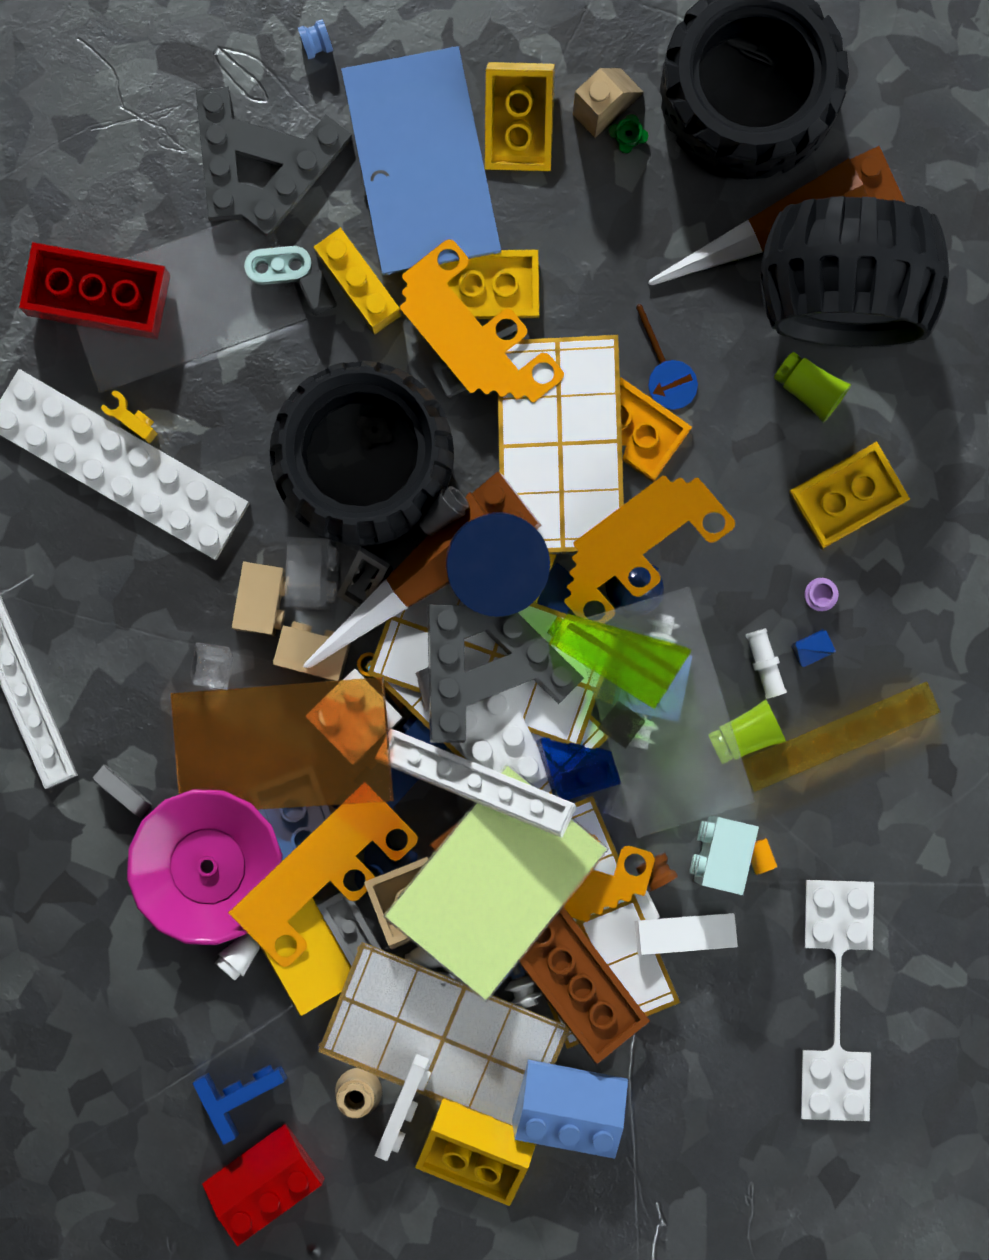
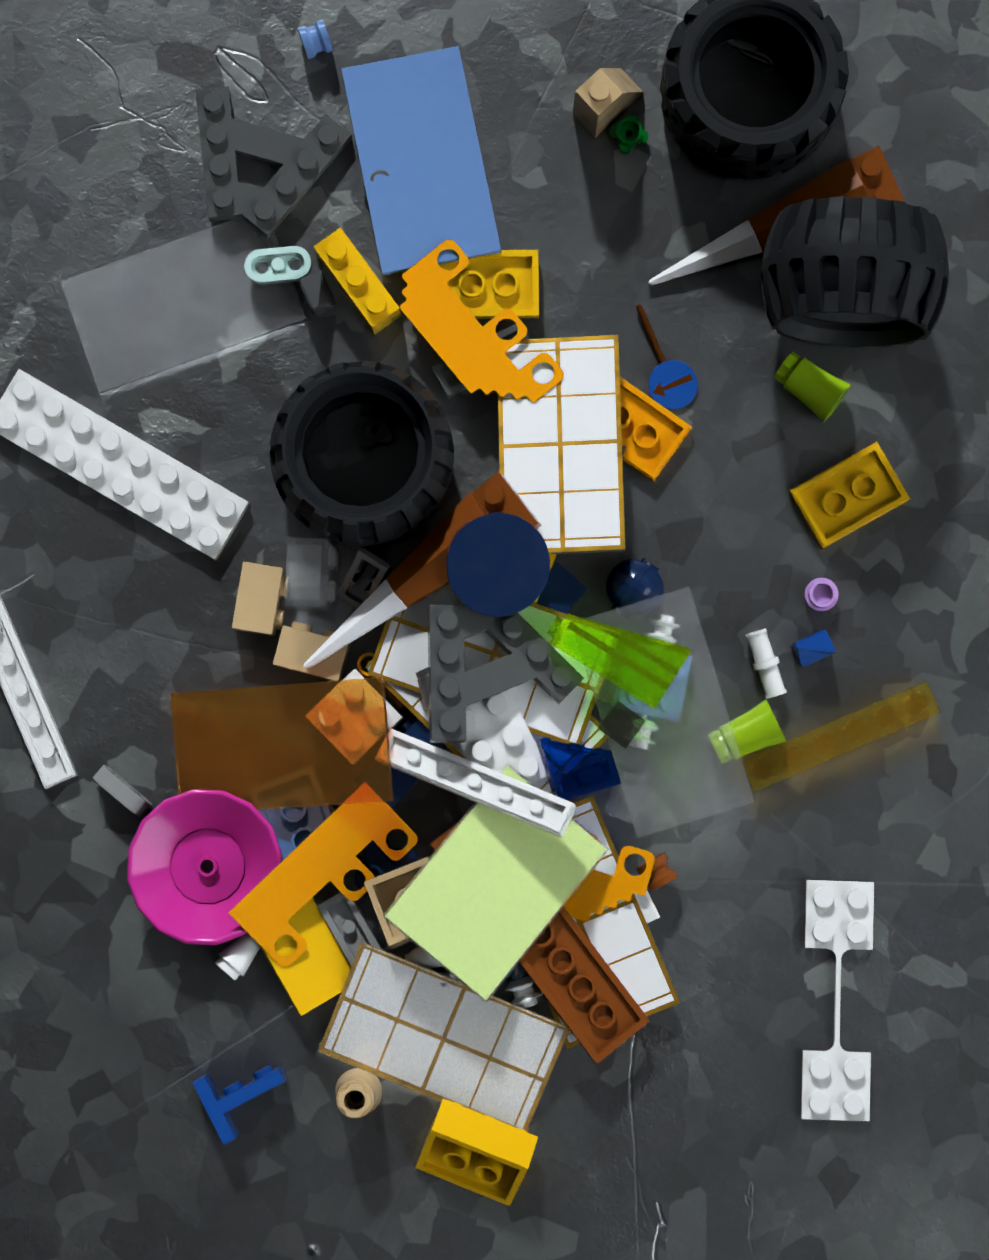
red brick [19,242,171,340] -> none
yellow plate [101,391,158,444] -> none
clear brick [190,642,233,690] -> none
red slope [202,1123,325,1247] -> none
white plate [375,1054,431,1161] -> none
flat silver cone [418,486,469,536] -> none
yellow slope [485,62,555,171] -> none
medium blue slope [512,1059,628,1159] -> none
light orange piece [564,475,735,626] -> none
white tile [635,913,738,955] -> none
light aqua brick [689,816,759,895] -> none
light orange hinge [751,838,778,875] -> none

